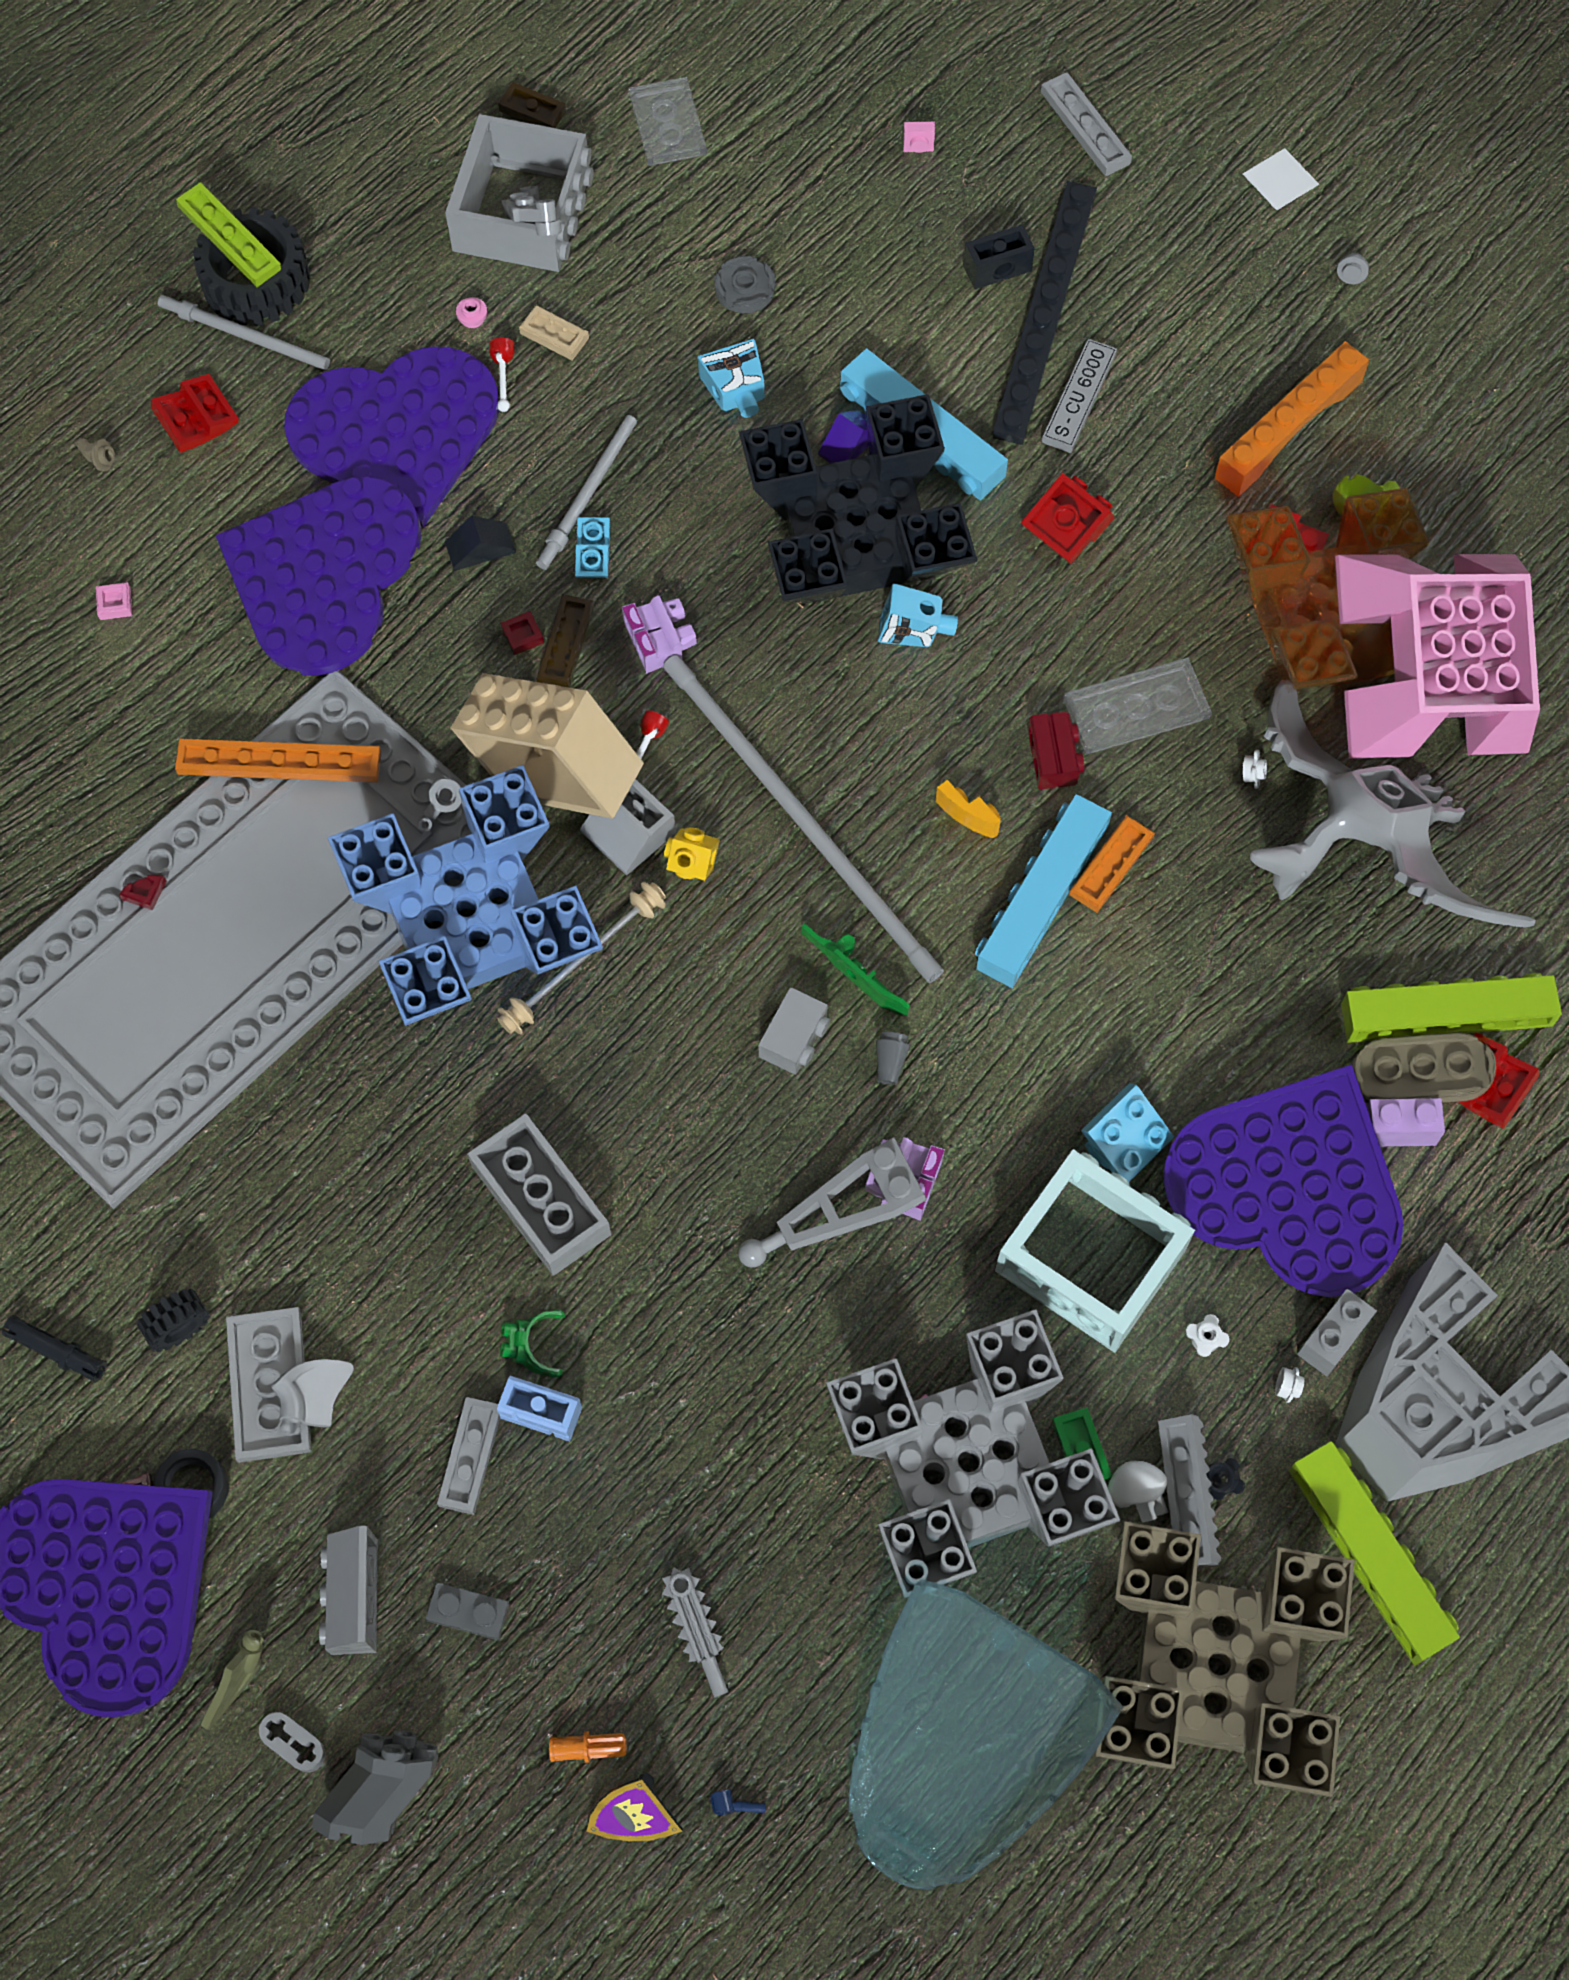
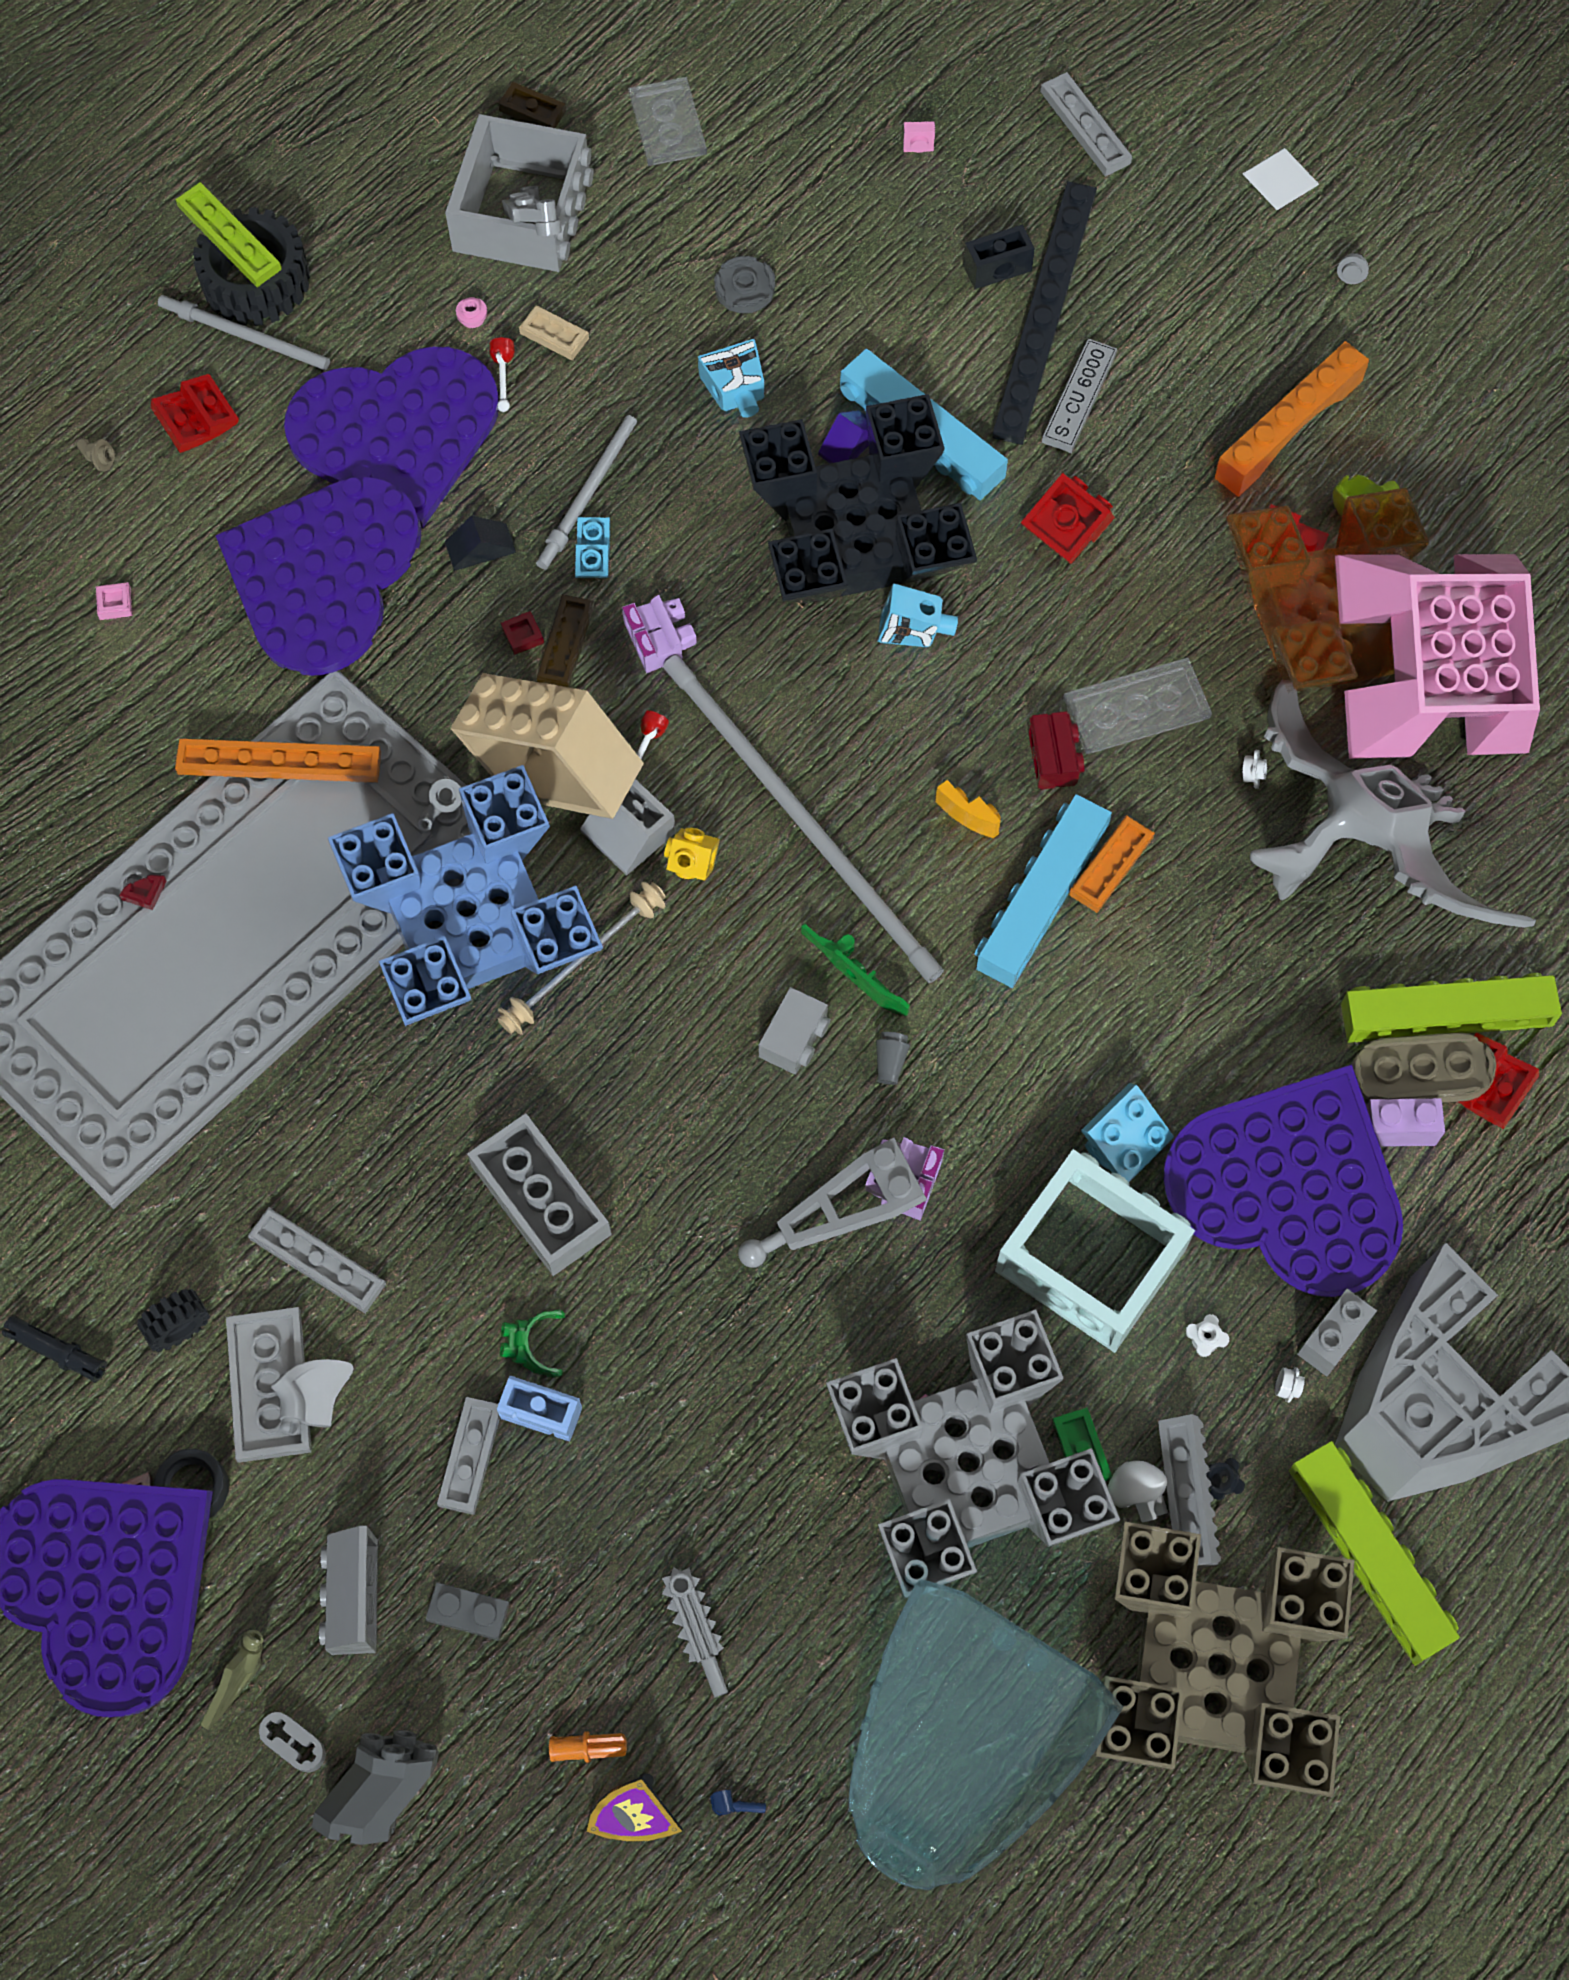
none -> light grey tile [248,1207,386,1314]

